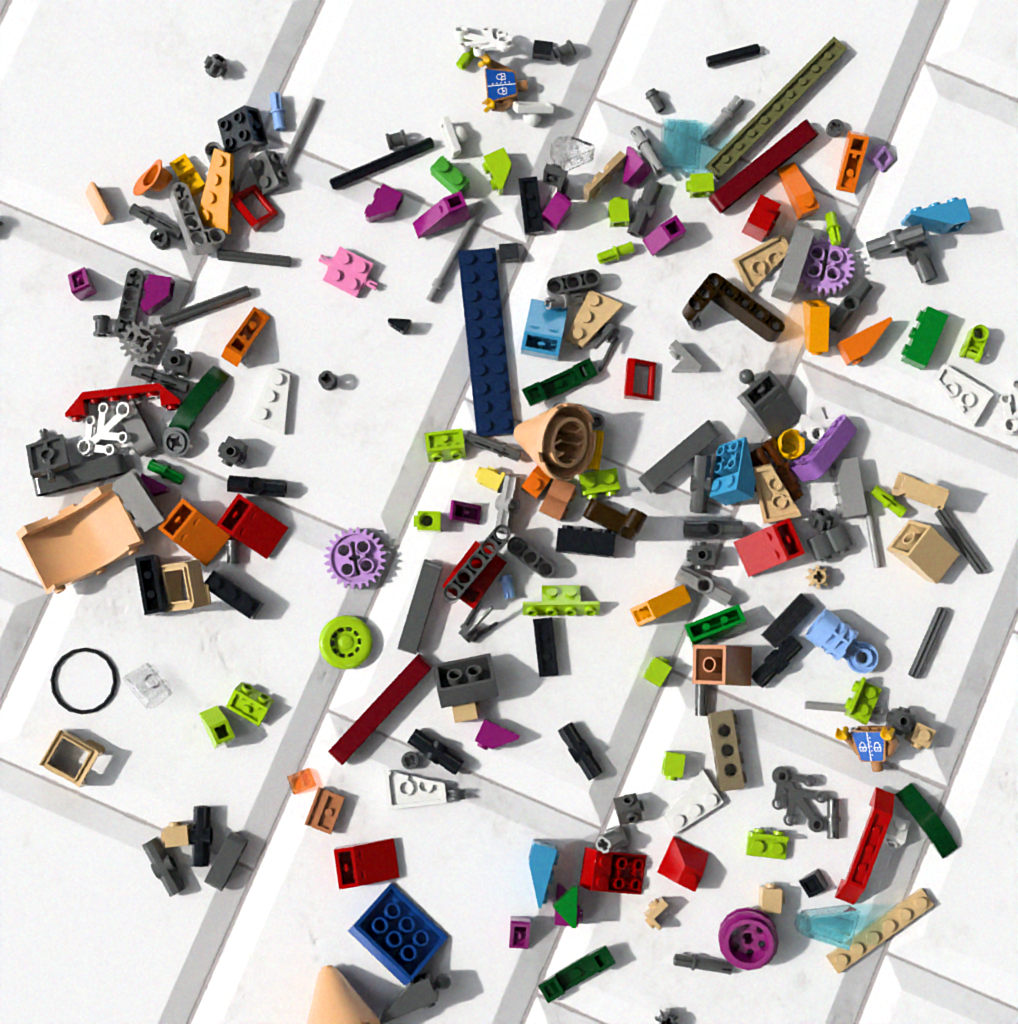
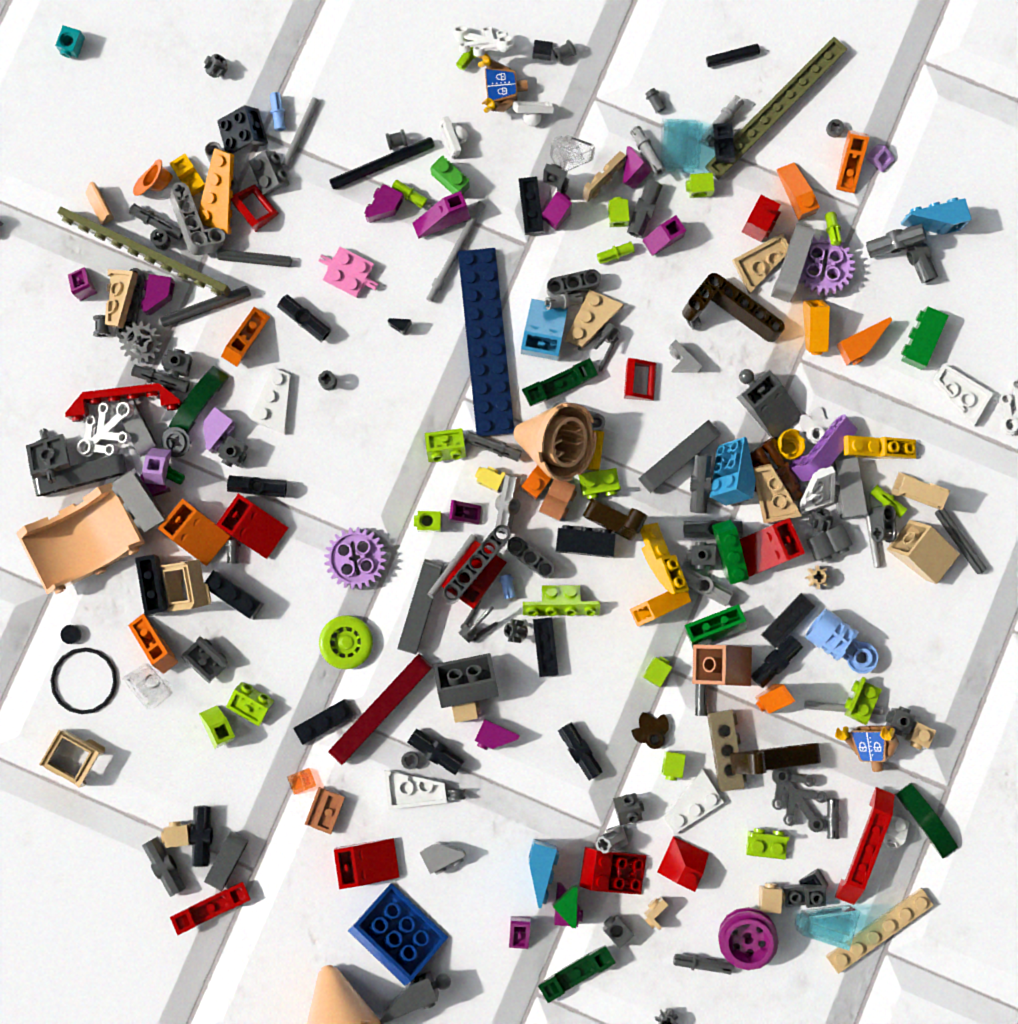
lime slope [482,147,512,195] -> none
black slope [499,243,519,263] -> none
dark red beam [708,119,819,214] -> none
dark grey piece [829,278,873,333] -> none
dark grey axle [908,607,948,679] -> none
lime piece [959,324,989,363] -> none
none -> teal brick [55,25,85,58]
none -> olive plate [57,206,231,297]
none -> black tile [60,625,81,644]
none -> tan wing [105,269,138,328]
none -> orange slope [128,613,179,674]
none -> lavender slope [142,448,172,485]
none -> red slope [170,882,251,935]
none -> dark grey bracket [181,636,228,683]
none -> lavender slope [203,407,236,453]
none -> black piece [277,294,331,343]
none -> black plate [293,699,354,745]
none -> lime axle [392,180,428,209]
none -> light grey slope [420,842,466,875]
none -> light grey bar [427,534,477,598]
none -> dark grey gear [504,619,528,643]
none -> dark grey brick [603,915,634,949]
none -> dark brown plate [631,712,669,749]
none -> yellow slope [640,522,689,595]
none -> green brick [712,520,749,585]
none -> black slope [713,122,735,164]
none -> dark brown beam [730,743,821,775]
none -> orange slope [755,684,795,714]
none -> dark grey slope [783,884,827,908]
none -> white wing [798,466,835,515]
none -> yellow slope [844,435,916,459]
none -> dark grey piece [869,505,897,542]

